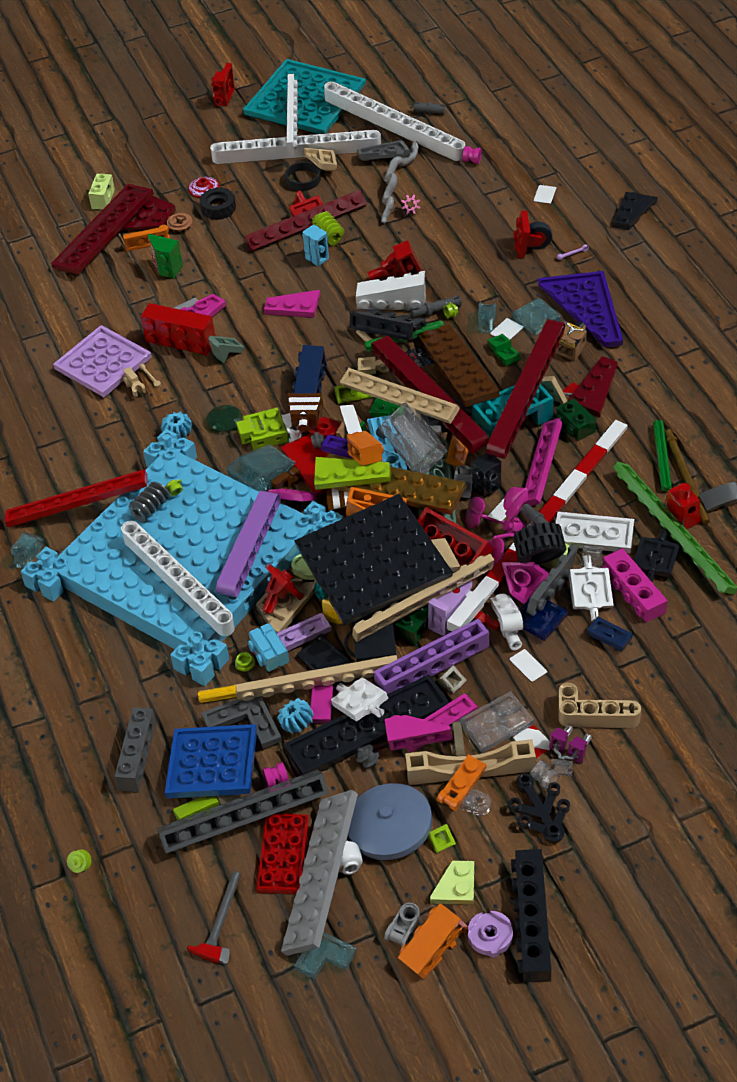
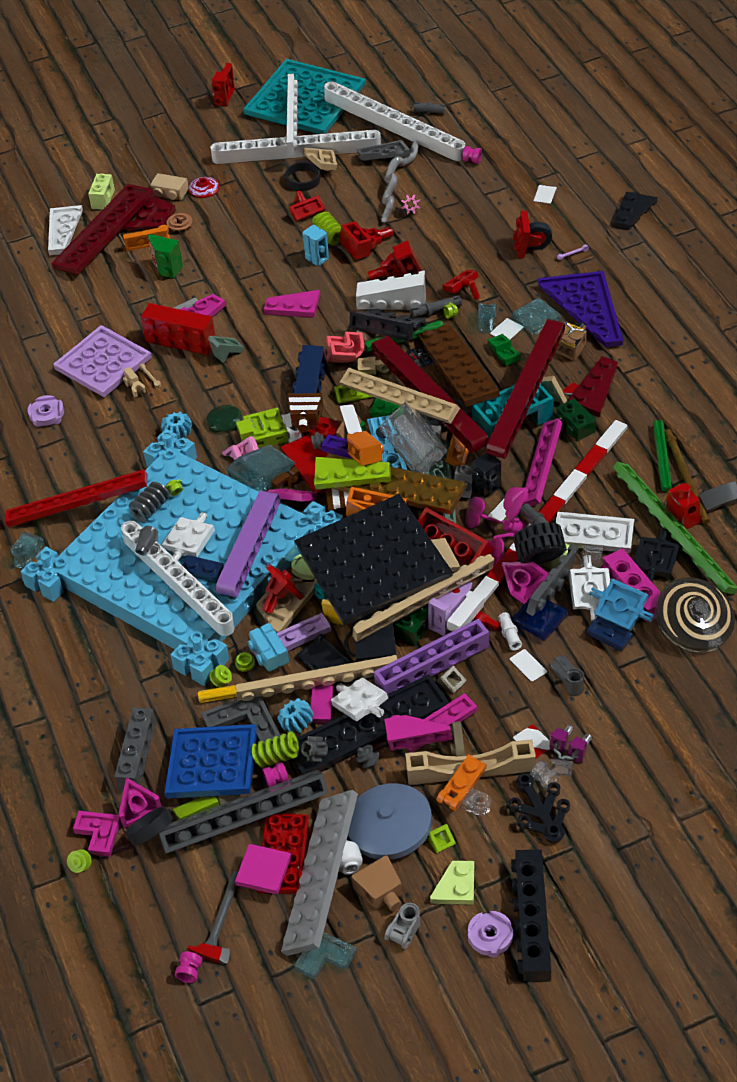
black tyre [199,187,236,220] -> none
dark red plate [244,190,367,252] -> none
orange wedge [398,903,468,979] -> none
clear plate [459,691,534,753] -> none
white plate [490,594,523,633] -> none
tan beam [558,683,641,728] -> none
none -> lavender plate [28,395,64,427]
none -> white wing [48,205,83,255]
none -> dark pink plate [73,811,121,857]
none -> dark pink slope [119,777,162,828]
none -> black tyre [125,806,173,846]
none -> dark grey cone [135,525,158,556]
none -> tan brick [150,173,189,201]
none -> white plate [162,512,215,561]
none -> dark pink wheel [175,952,202,983]
none -> dark blue plate [182,555,224,583]
none -> lime wheel [209,665,232,688]
none -> bright pink slope [222,436,260,461]
none -> dark pink tile [235,844,291,895]
none -> lime piece [252,731,299,768]
none -> dark grey gear [302,736,328,762]
none -> coral brick [326,332,364,363]
none -> red brick [339,221,393,260]
none -> medium nougat torso [351,855,402,911]
none -> red plate [442,270,480,300]
none -> dark grey piece [550,655,584,695]
none -> dark azure plate [589,578,654,631]
none -> clear smoke dish [655,578,735,652]

